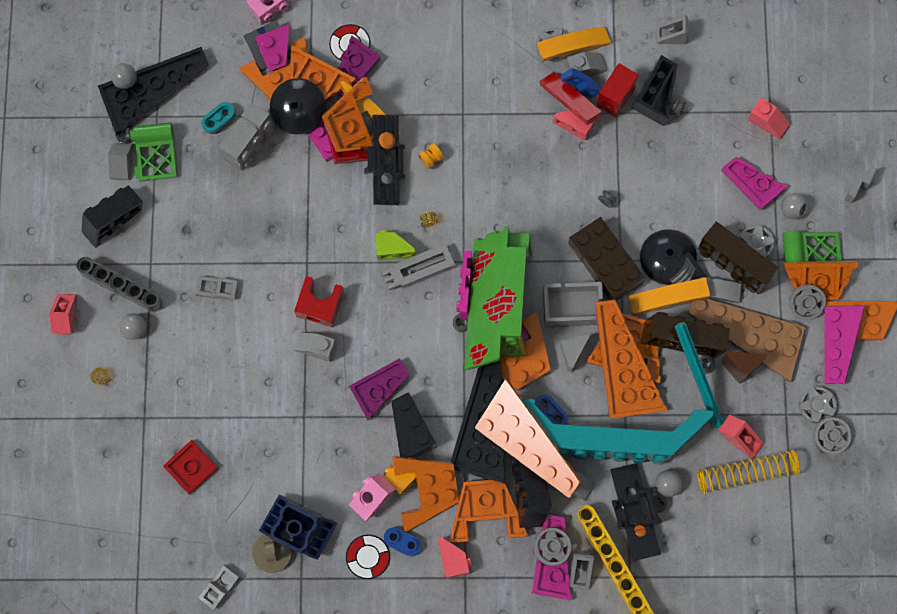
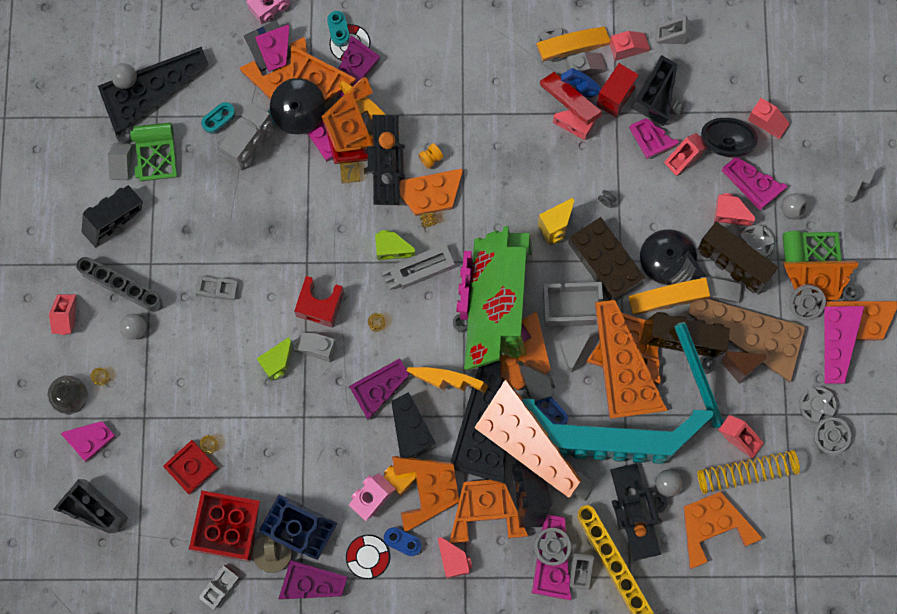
none -> clear smoke cylinder [47,375,88,415]
none -> black wedge [53,479,128,533]
none -> dark pink wing [61,421,116,462]
none -> red slope [189,490,260,562]
none -> clear yellow bush [200,435,218,454]
none -> lime slope [256,337,293,381]
none -> magenta wing [279,560,348,600]
none -> teal plate [327,11,350,47]
none -> clear yellow tile [340,162,360,184]
none -> clear yellow bush [368,313,386,332]
none -> orange wing [399,169,463,216]
none -> light orange slope [406,367,488,393]
none -> dark grey slope [517,361,555,401]
none -> yellow slope [538,198,574,245]
none -> coral slope [609,31,650,61]
none -> dark pink wing [629,118,679,159]
none -> coral slope [664,133,707,176]
none -> orange wing [683,492,762,569]
none -> black dish [701,117,758,158]
none -> coral slope [714,193,755,226]
none -> dark grey bush [841,284,860,301]

